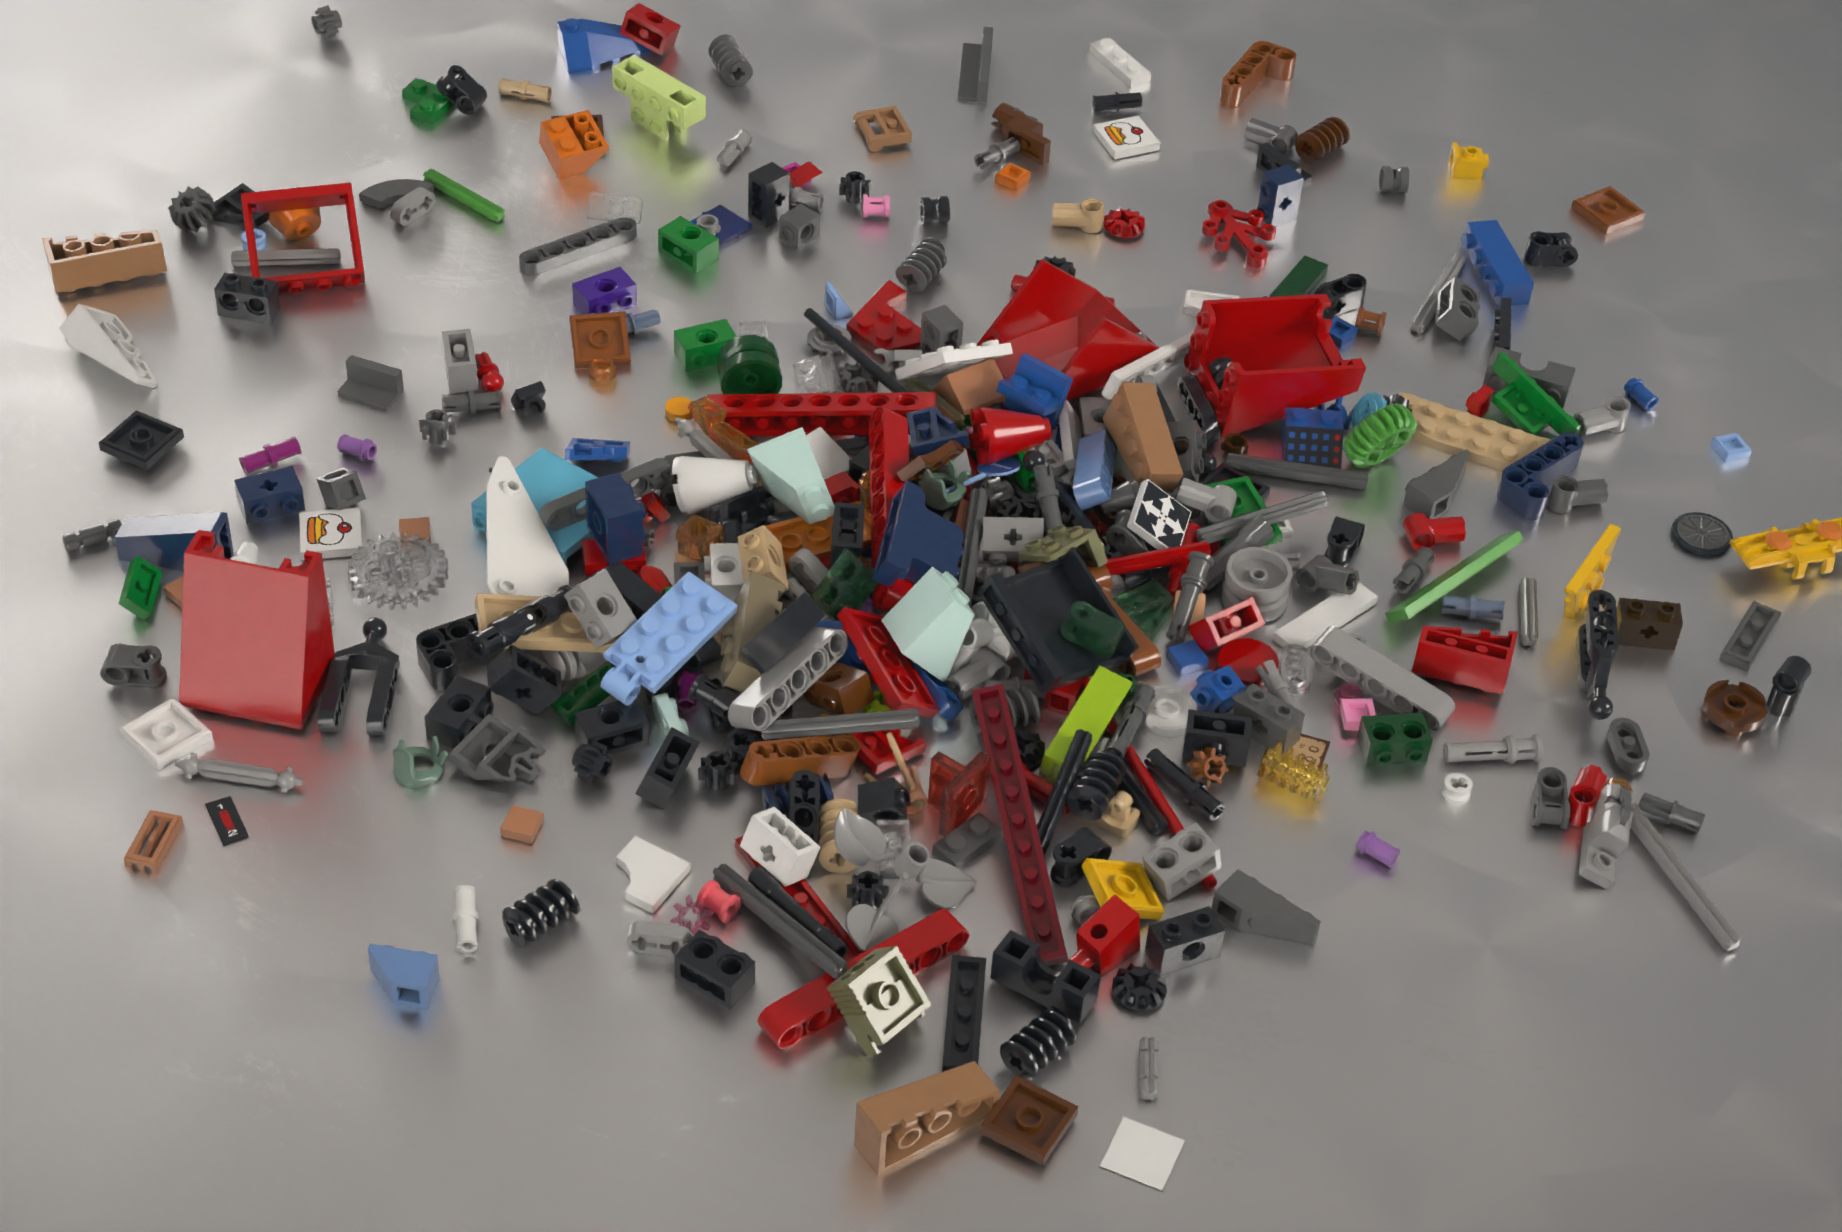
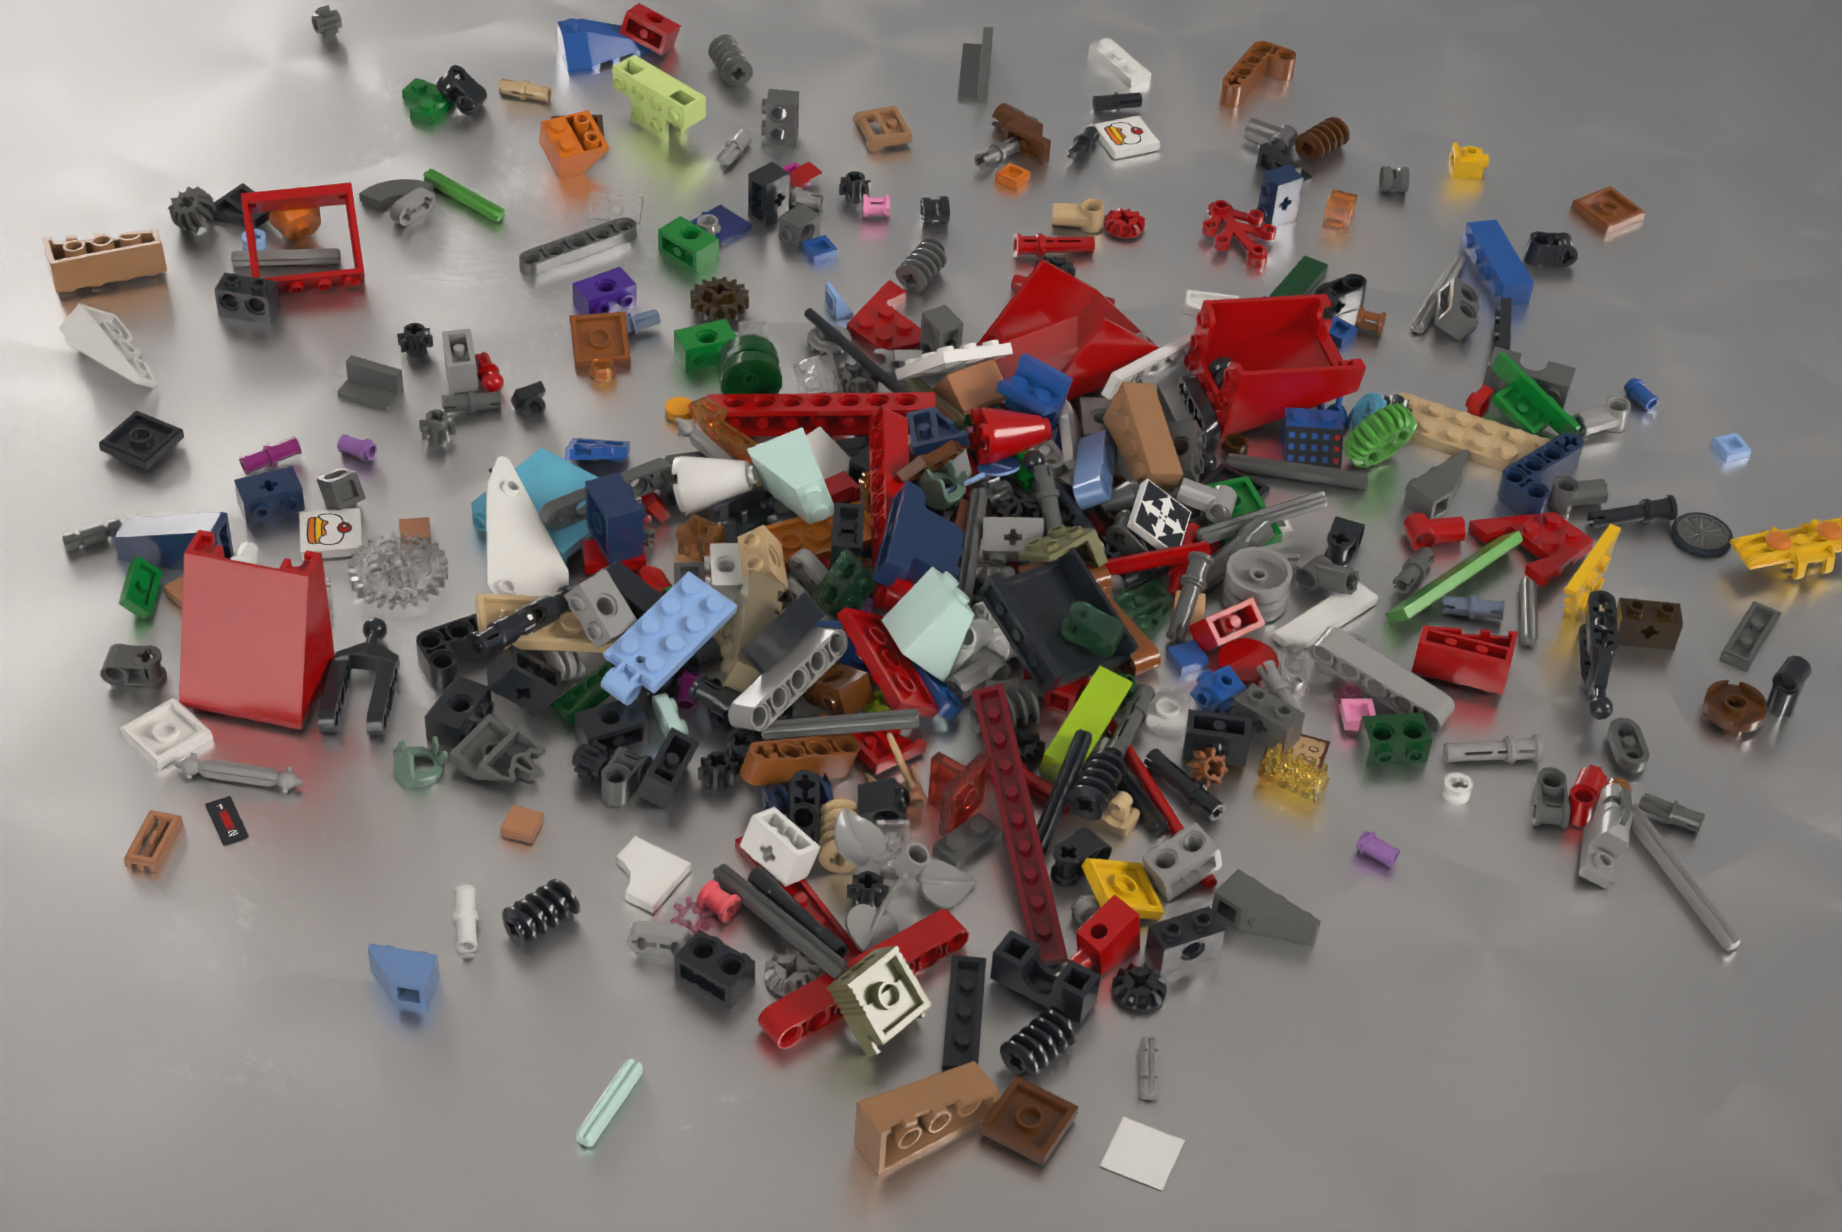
none -> black gear [397,323,433,358]
none -> light aqua axle [576,1059,643,1147]
none -> dark grey piece [601,746,653,807]
none -> dark brown gear [690,277,749,321]
none -> dark grey brick [761,89,799,148]
none -> light grey gear [764,948,819,996]
none -> blue tile [802,235,838,265]
none -> red pin [1013,233,1095,257]
none -> black axle [1067,126,1100,161]
none -> clear orange brick [1322,189,1358,233]
none -> red wing [1468,512,1594,587]
none -> black pin [1587,495,1678,530]

